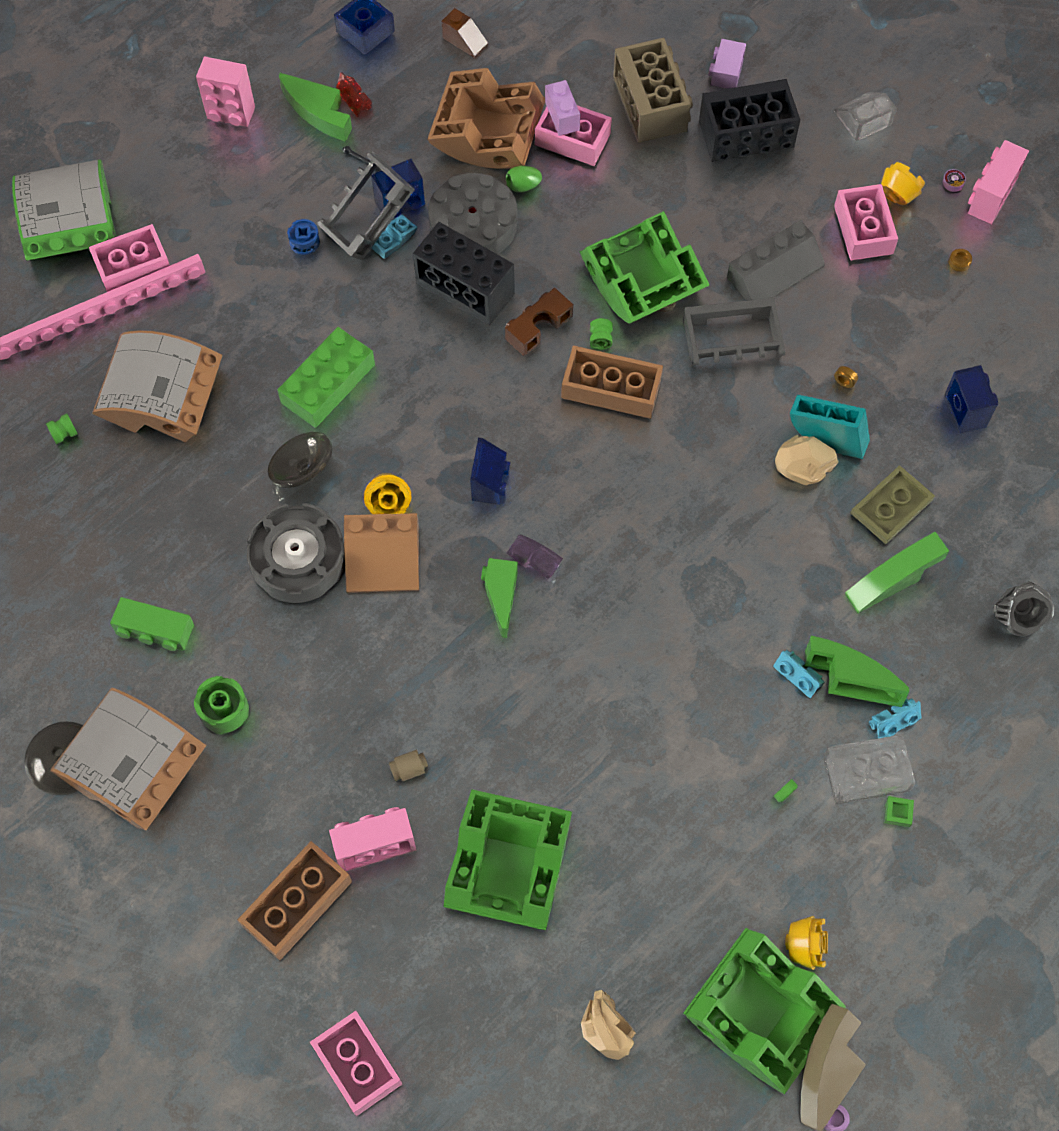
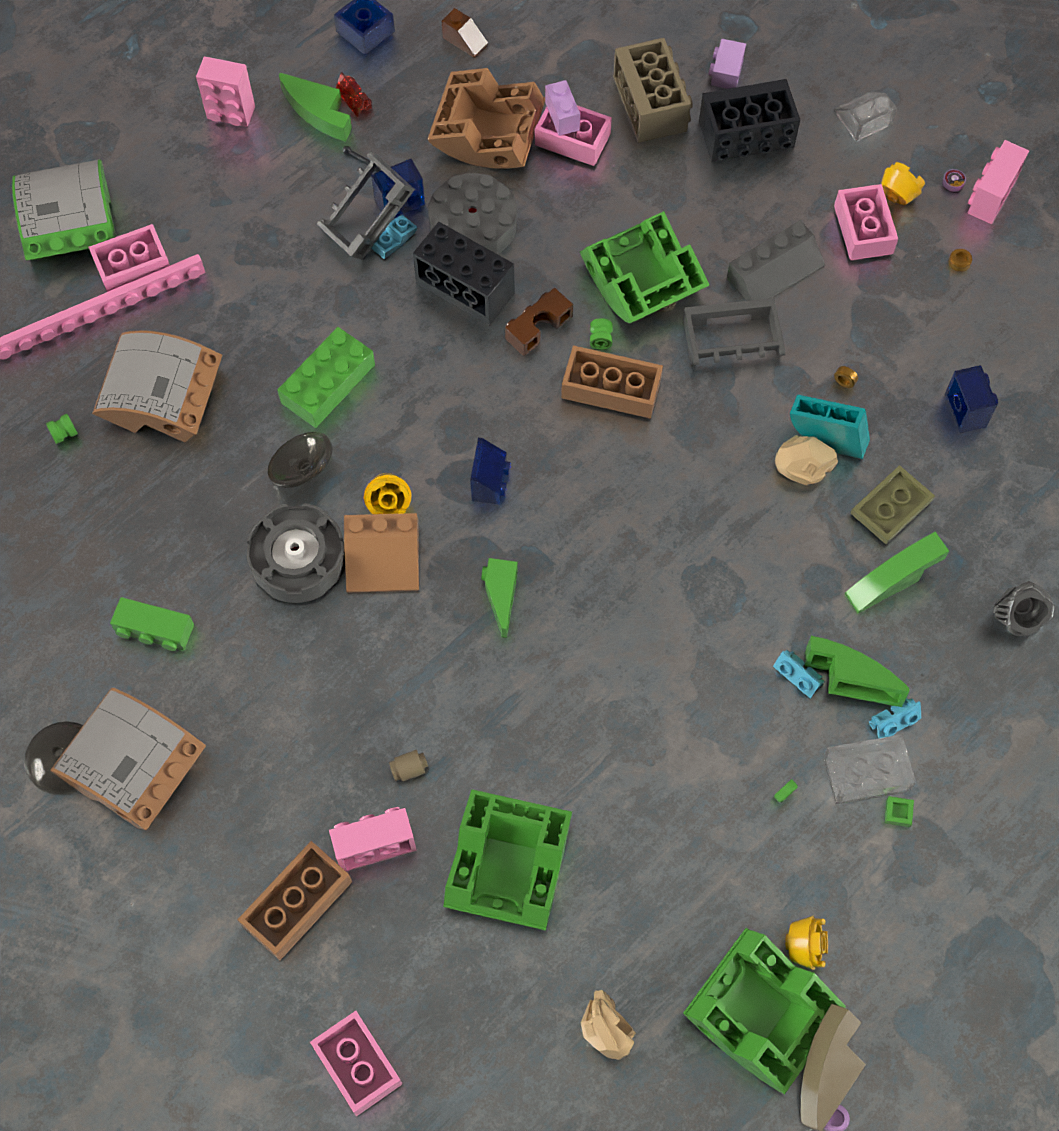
bright green brick [194,676,249,734] -> none
blue wheel [287,219,320,255] -> none
bright green animal [506,166,542,192] -> none
clear purple slope [507,534,563,579] -> none

